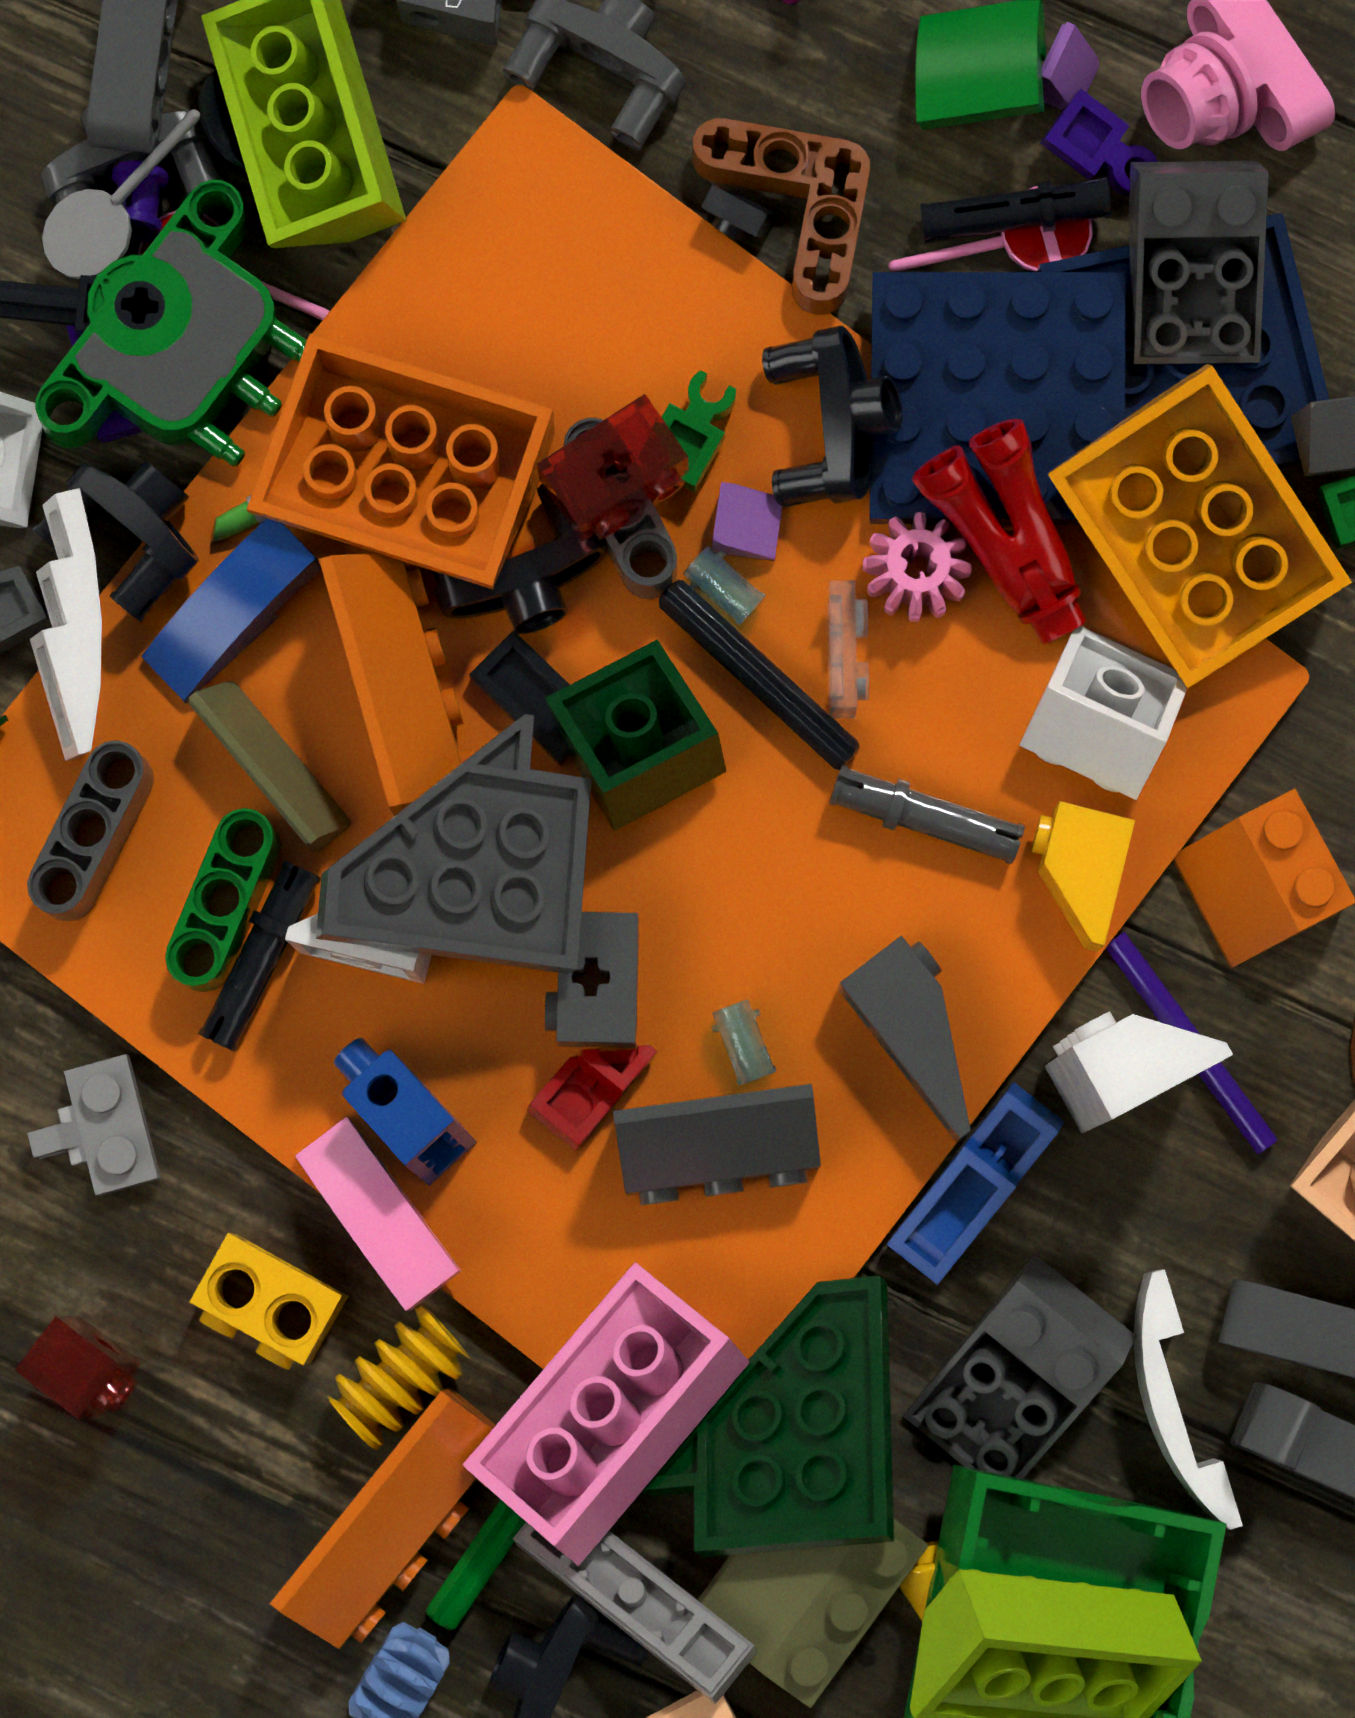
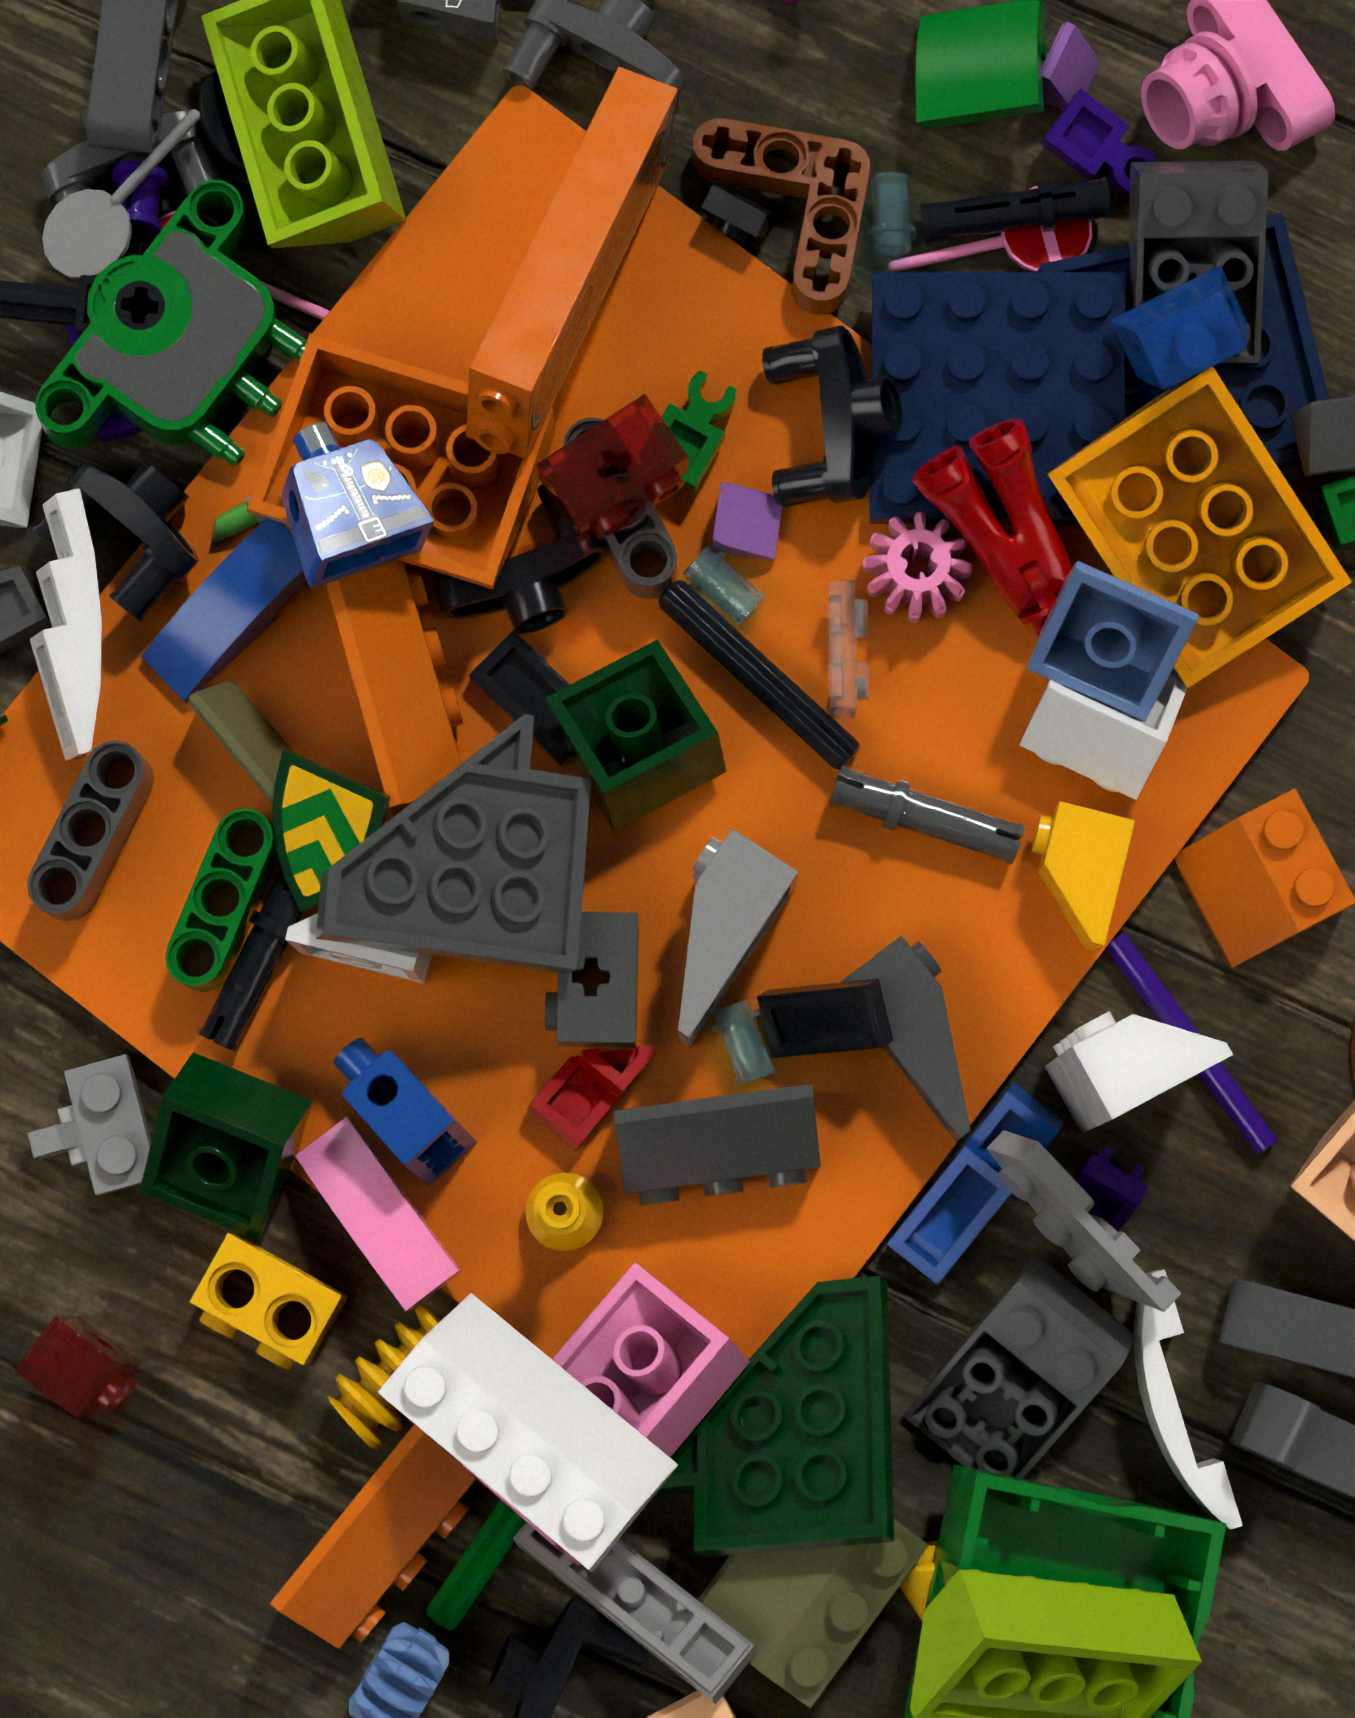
none -> dark green slope [139,1052,312,1240]
none -> shield [272,749,390,912]
none -> torso [282,423,434,589]
none -> white slope [377,1293,678,1572]
none -> orange brick [466,67,678,459]
none -> yellow piece [526,1173,603,1251]
none -> light grey slope [678,829,798,1048]
none -> black tile [757,978,894,1058]
none -> clear light blue pin [867,172,917,257]
none -> light grey wing [986,1130,1181,1312]
none -> medium blue slope [1026,561,1199,721]
none -> dark purple tile [1073,1146,1149,1232]
none -> blue torso [1110,265,1248,389]

